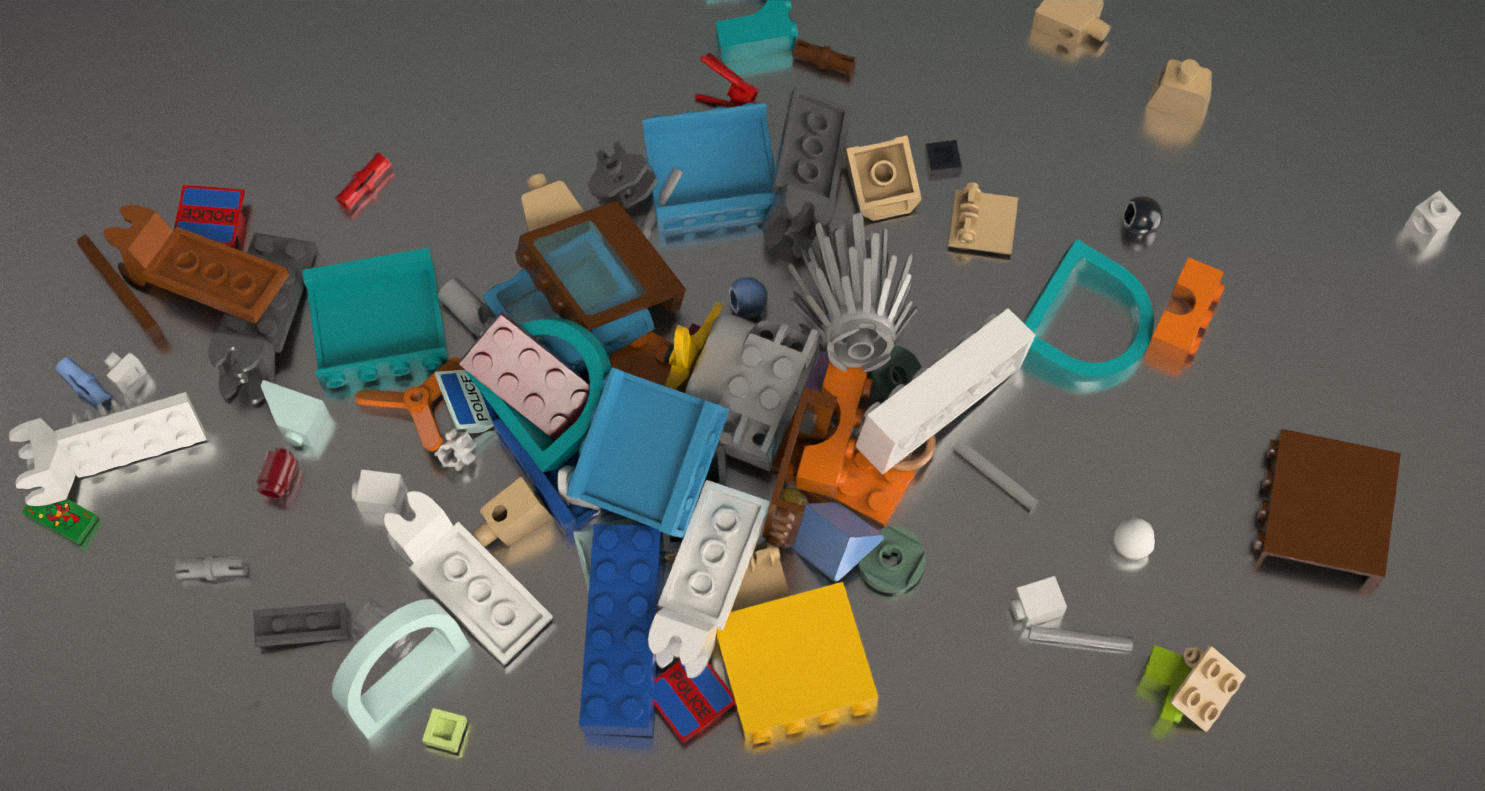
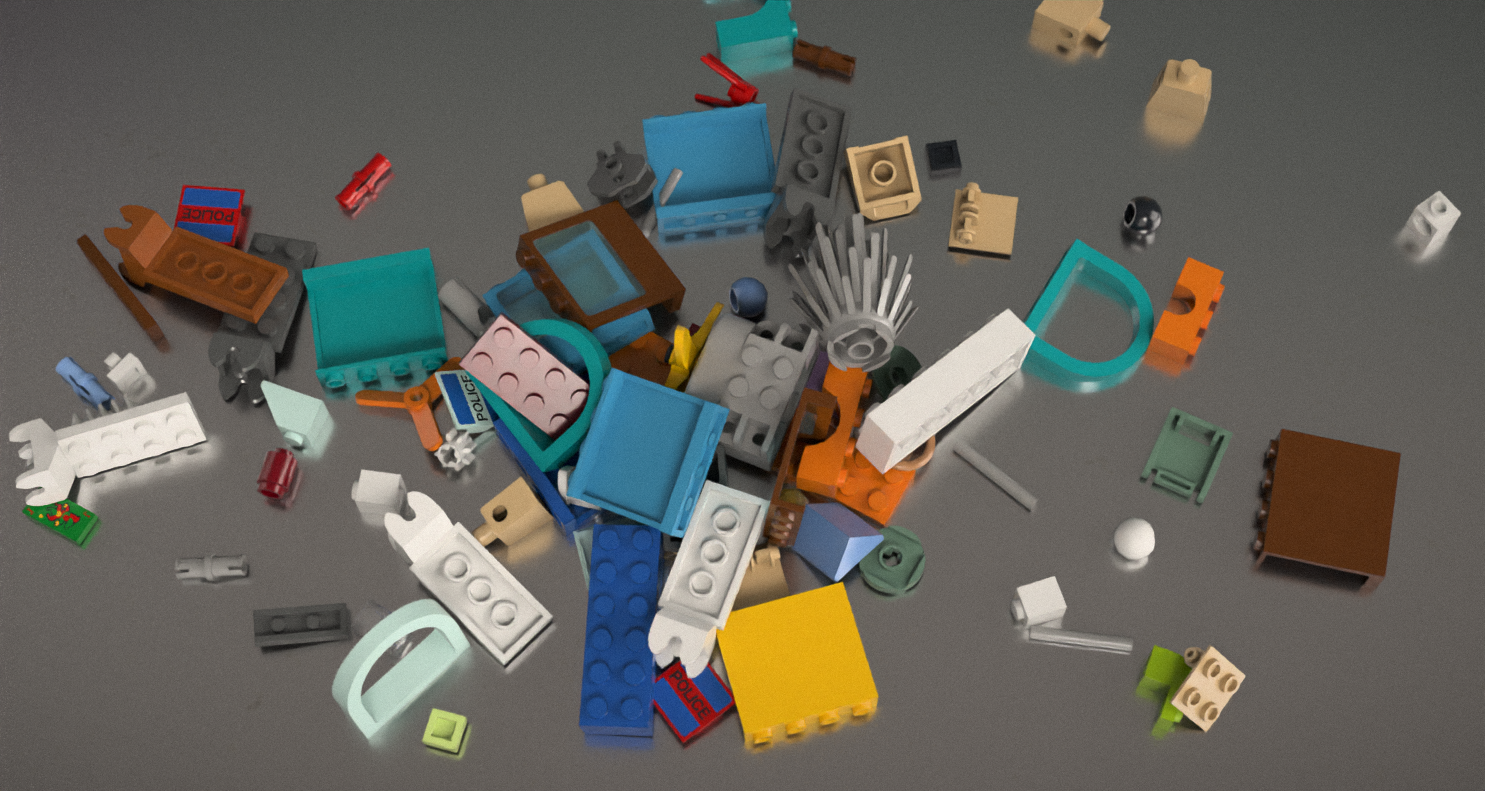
none -> sand green container [1141,407,1233,503]

